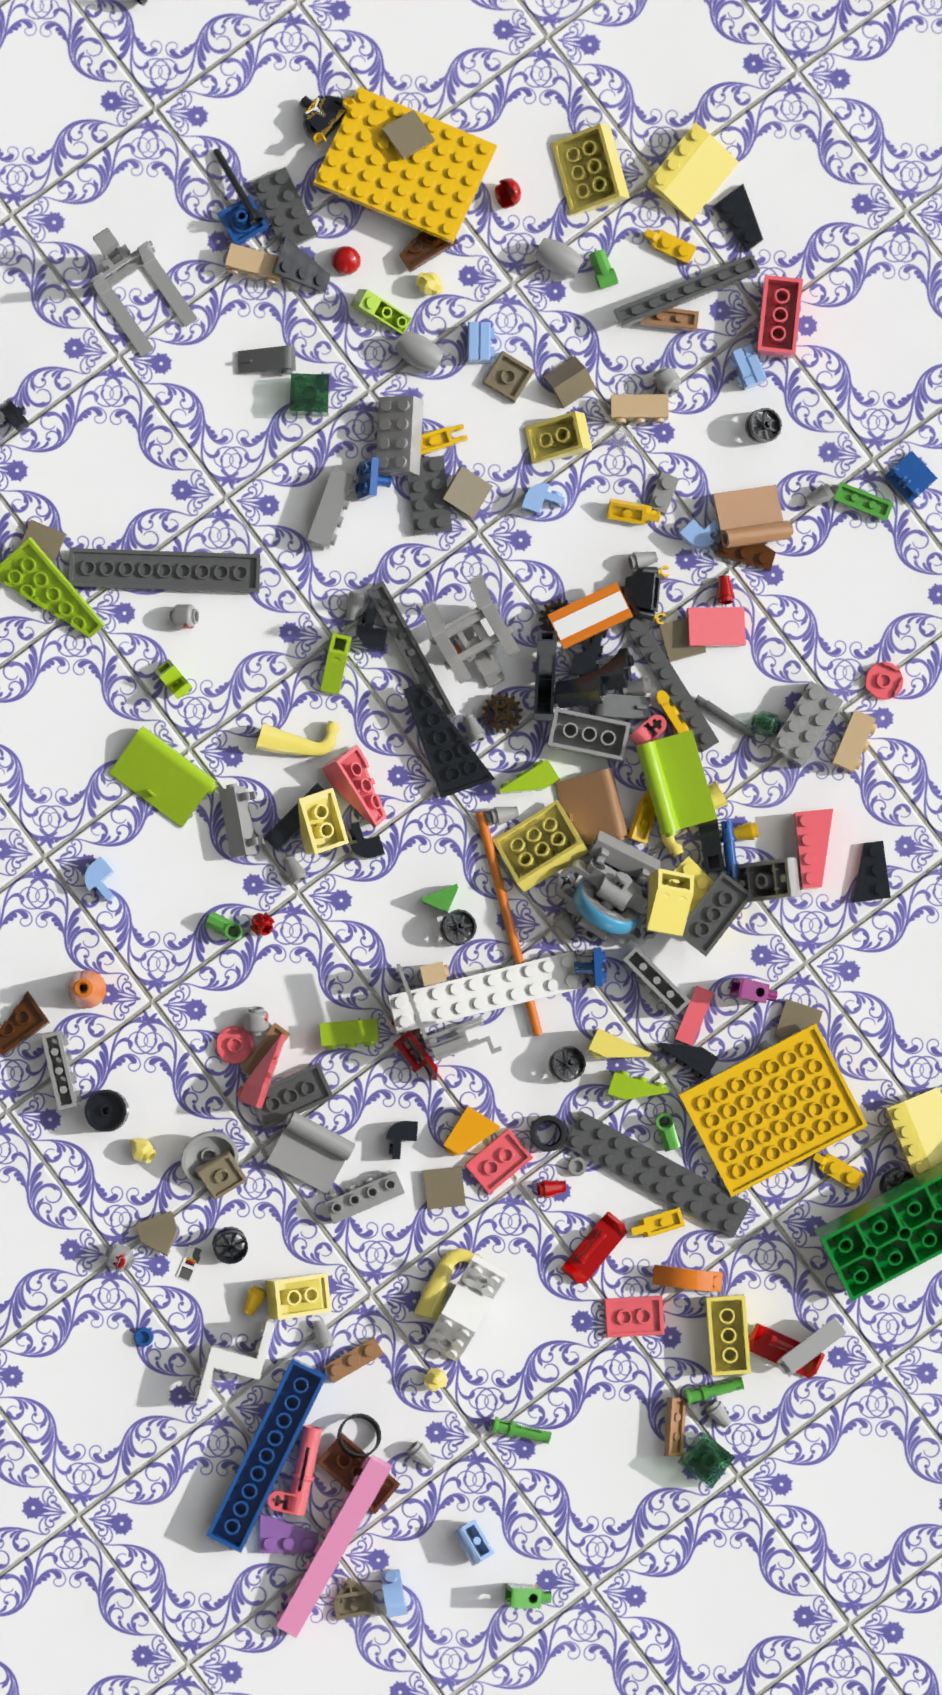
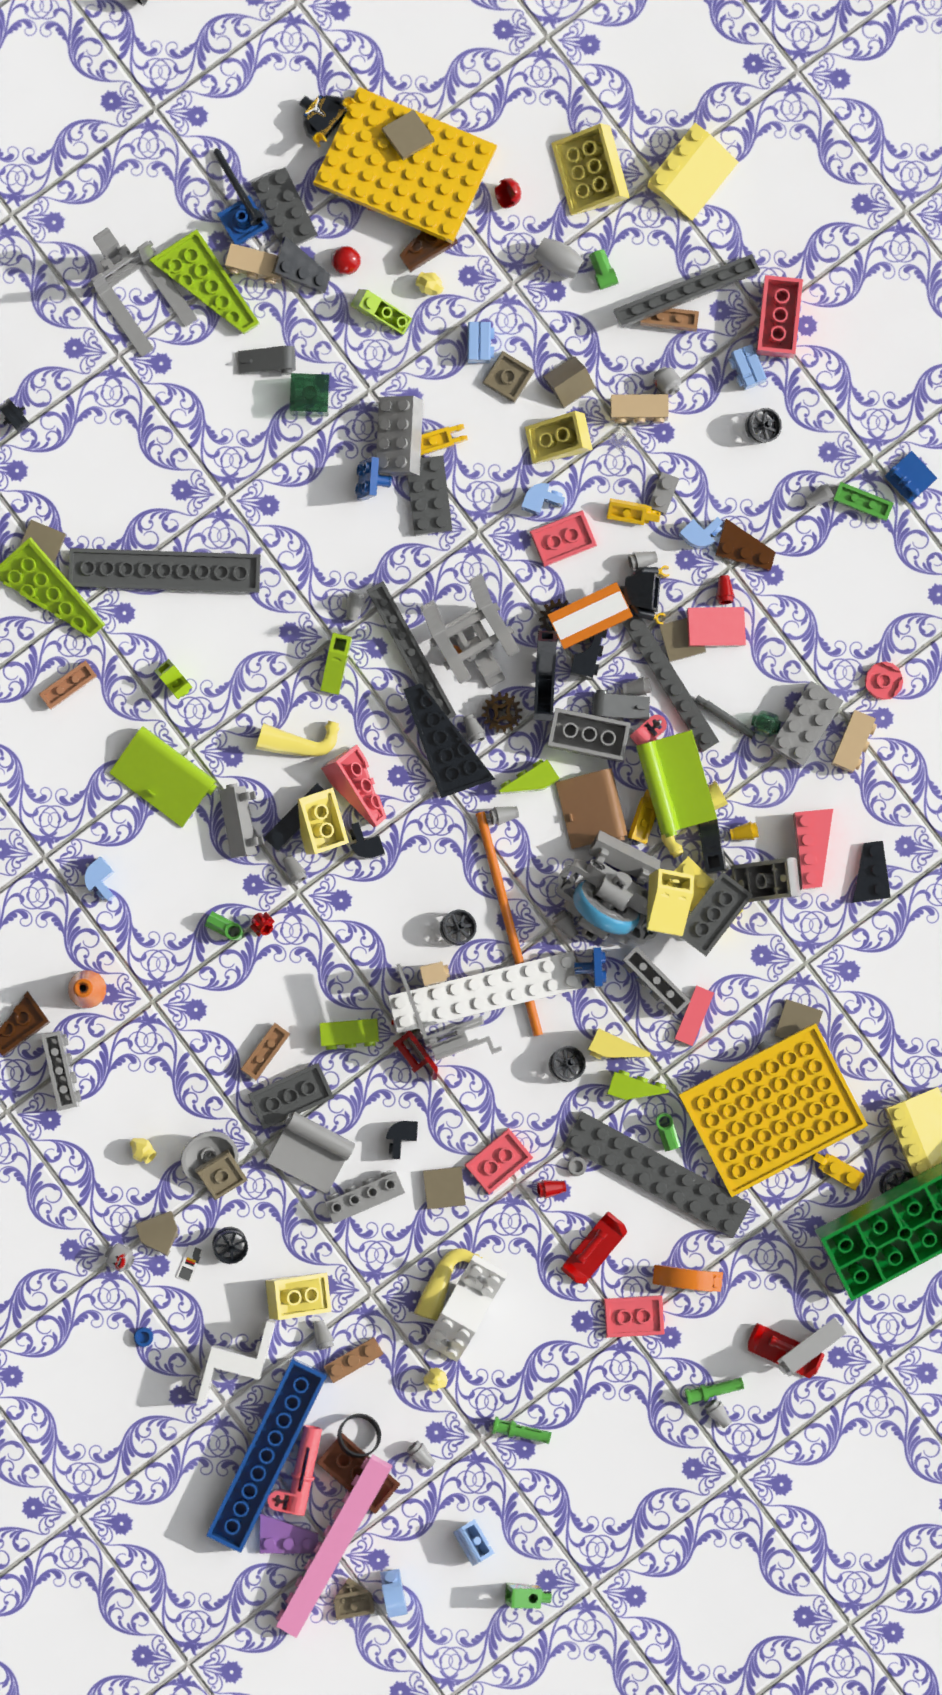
black wheel [84,1090,129,1132] -> none
light grey head [169,604,199,629] -> none
coral tile [216,1026,254,1064] -> none
coral wedge [237,1034,286,1109] -> none
yellow cone [243,1285,266,1316] -> none
light grey head [244,1006,269,1036] -> none
light grey brick [307,468,357,550] -> none
black brick [357,607,388,651] -> none
light grey piece [395,331,445,372] -> none
bright green slope [421,884,458,913] -> none
tile [441,466,493,519] -> none
light orange slope [443,1106,501,1156] -> none
light yellow slope [493,800,589,892] -> none
black tyre [530,1115,567,1152] -> none
black arch [554,648,634,708] -> none
yellow hinge [630,1207,685,1238] -> none
yellow hinge [644,229,697,265] -> none
yellow hinge [656,690,689,734] -> none
black slope [657,1042,719,1078] -> none
medium nougat plate [663,1397,686,1457] -> none
clear green brick [677,1432,735,1488] -> none
light yellow brick [705,1294,751,1376] -> none
door [712,485,793,548] -> none
black wing [713,184,763,252] -> none
blue pin [720,820,739,879] -> none
magenta torso [729,978,778,1003] -> none
none -> nougat plate [39,660,97,710]
none -> lime wing [149,229,260,334]
none -> coral tile [530,510,597,567]

